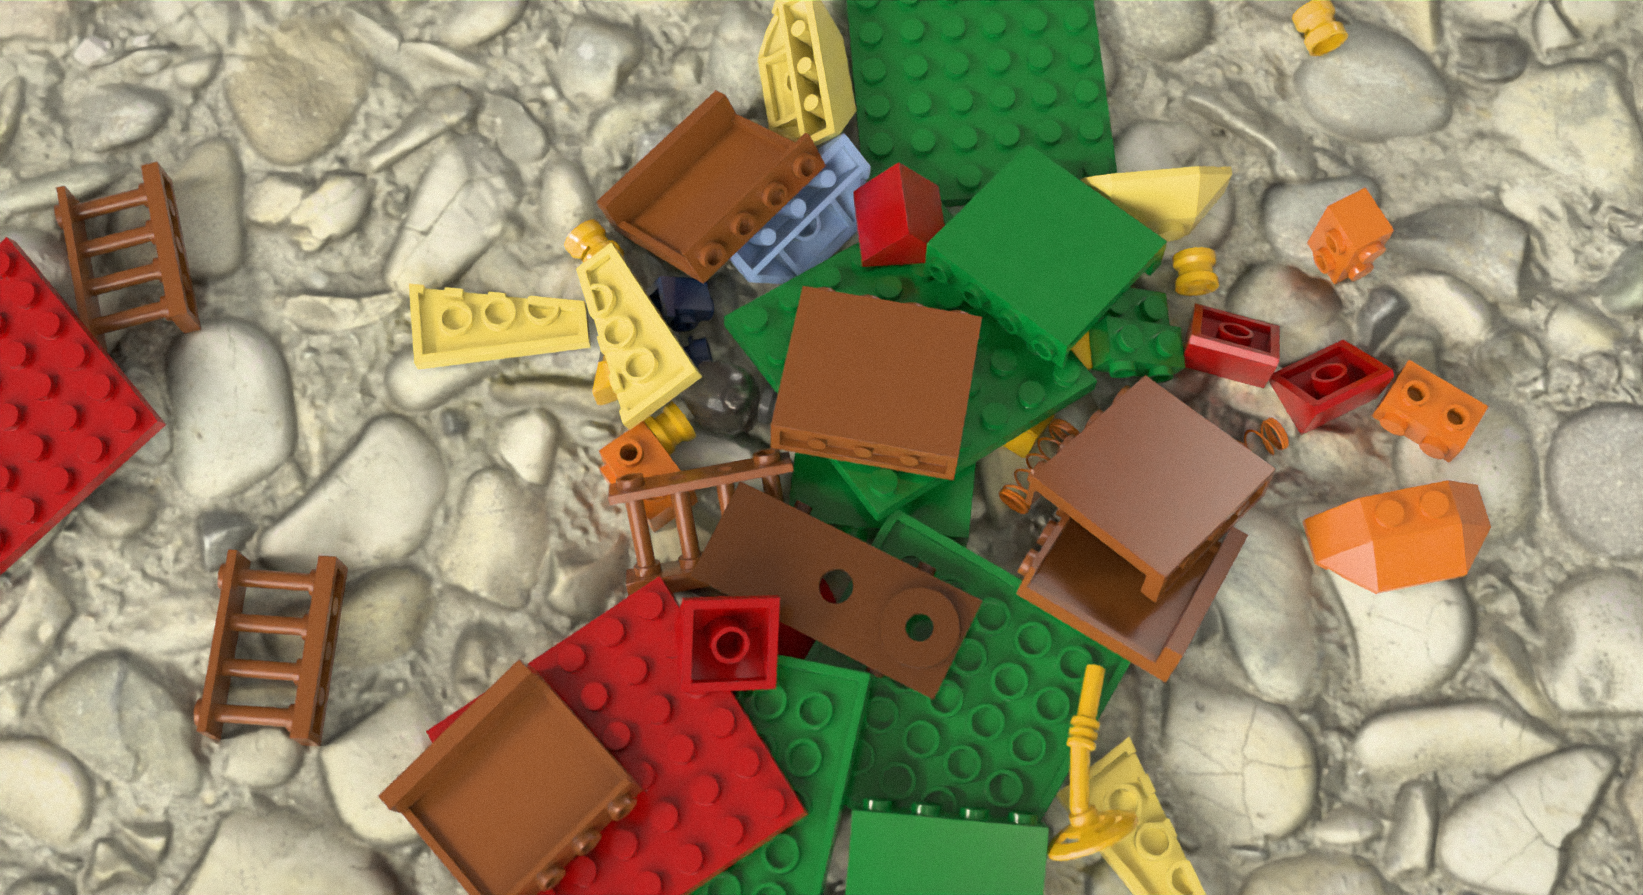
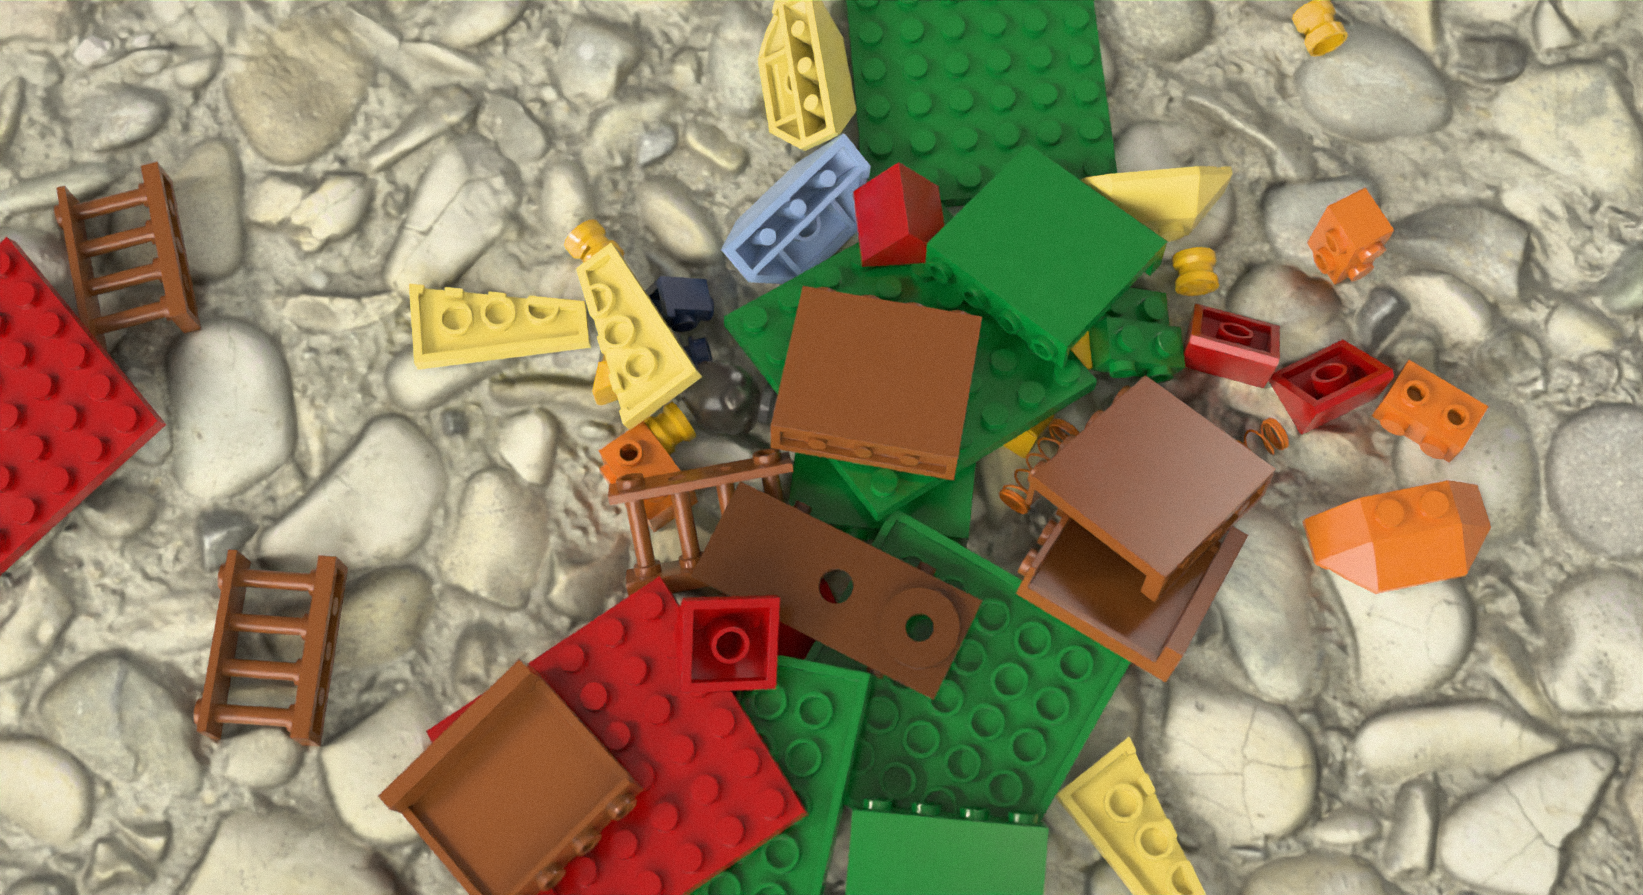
dark orange panel [596,90,826,284] -> none
yellow dish [1047,665,1139,861] -> none

